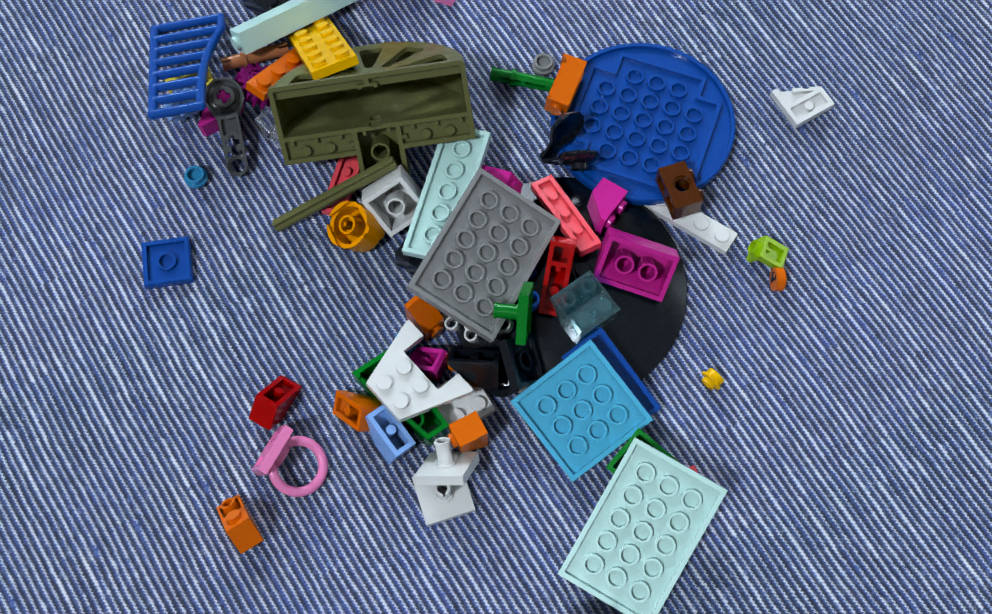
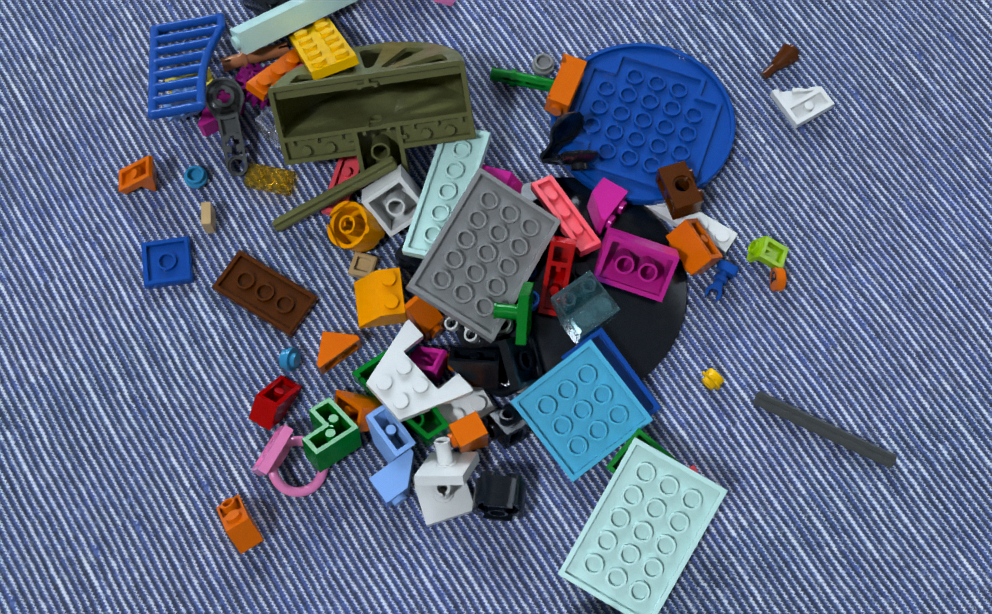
none -> orange slope [119,155,157,194]
none -> tan tile [201,202,216,233]
none -> reddish brown tile [211,250,319,338]
none -> clear yellow plate [243,163,296,196]
none -> dark azure plate [279,347,301,372]
none -> green brick [302,397,362,473]
none -> orange slope [317,331,363,375]
none -> tan tile [348,251,378,279]
none -> light orange slope [354,267,407,329]
none -> light blue slope [369,448,415,508]
none -> black brick [472,471,527,521]
none -> black brick [487,403,527,450]
none -> orange brick [666,218,723,276]
none -> blue piece [704,260,739,303]
none -> dark grey axle [753,391,897,468]
none -> reddish brown cone [761,43,799,80]

